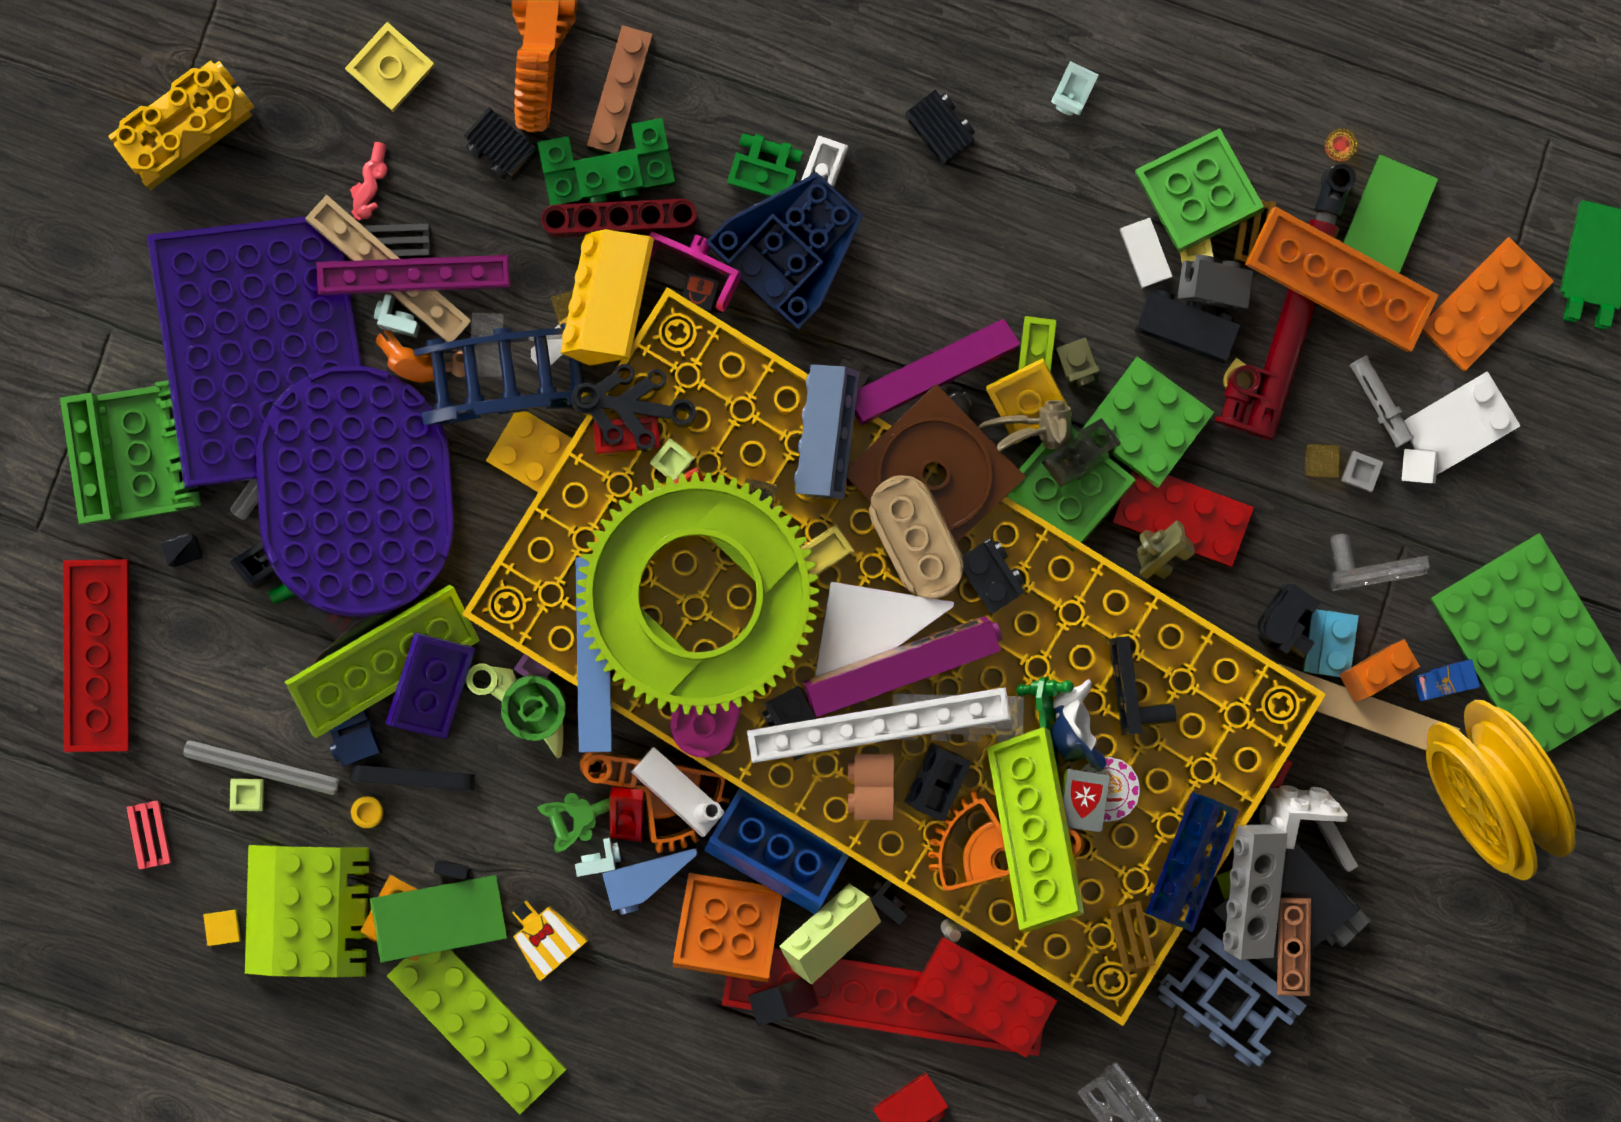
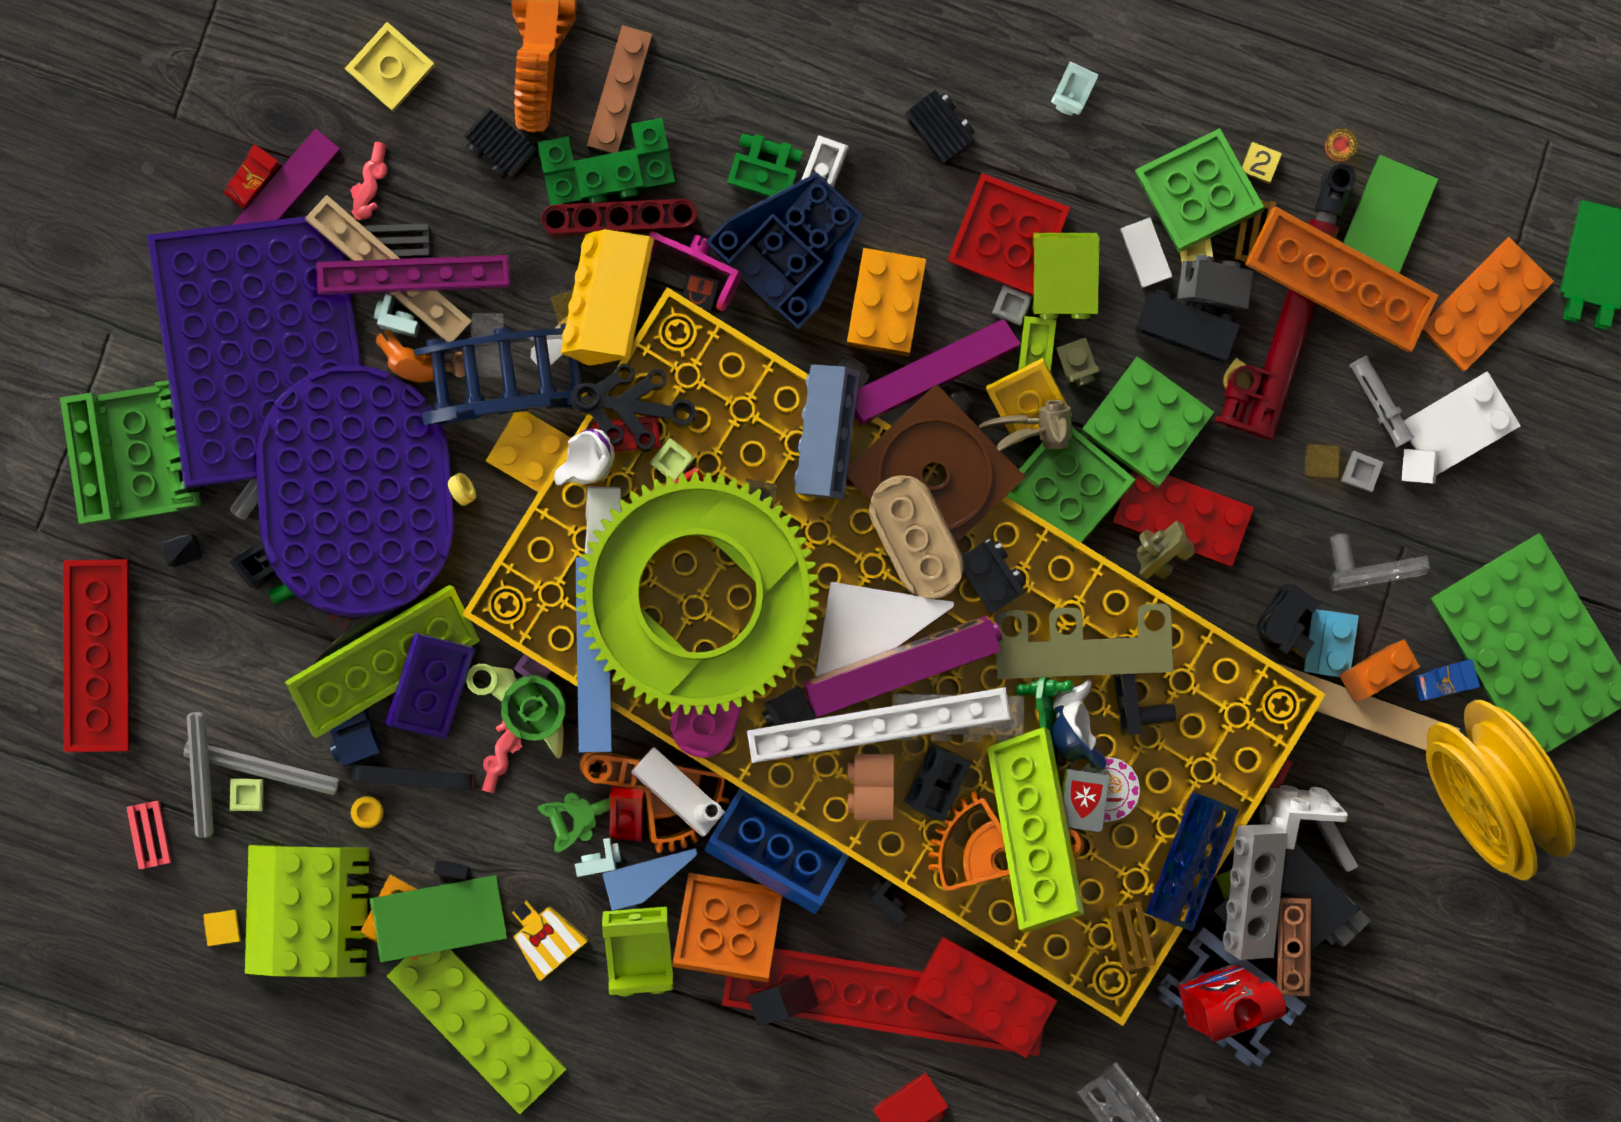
yellow brick [109,61,255,191] -> none
yellowish green brick [780,883,881,984] -> none
light yellow tile [801,524,854,575] -> none
white animal [941,918,969,942] -> none
clear smoke brick [1041,418,1121,488] -> none
none -> light grey axle [187,712,214,838]
none -> red leg [224,144,282,209]
none -> magenta tile [232,128,341,225]
none -> light yellow tile [448,473,476,506]
none -> coral animal [482,721,522,793]
none -> white hair [554,429,615,486]
none -> white slope [585,486,621,554]
none -> lime panel [602,907,673,997]
none -> light orange brick [846,248,926,357]
none -> red plate [947,173,1070,296]
none -> light grey tile [991,284,1033,326]
none -> olive piece [995,604,1173,679]
none -> lime panel [1032,233,1099,319]
none -> red piece [1178,963,1286,1043]
none -> light yellow tile [1242,142,1282,184]

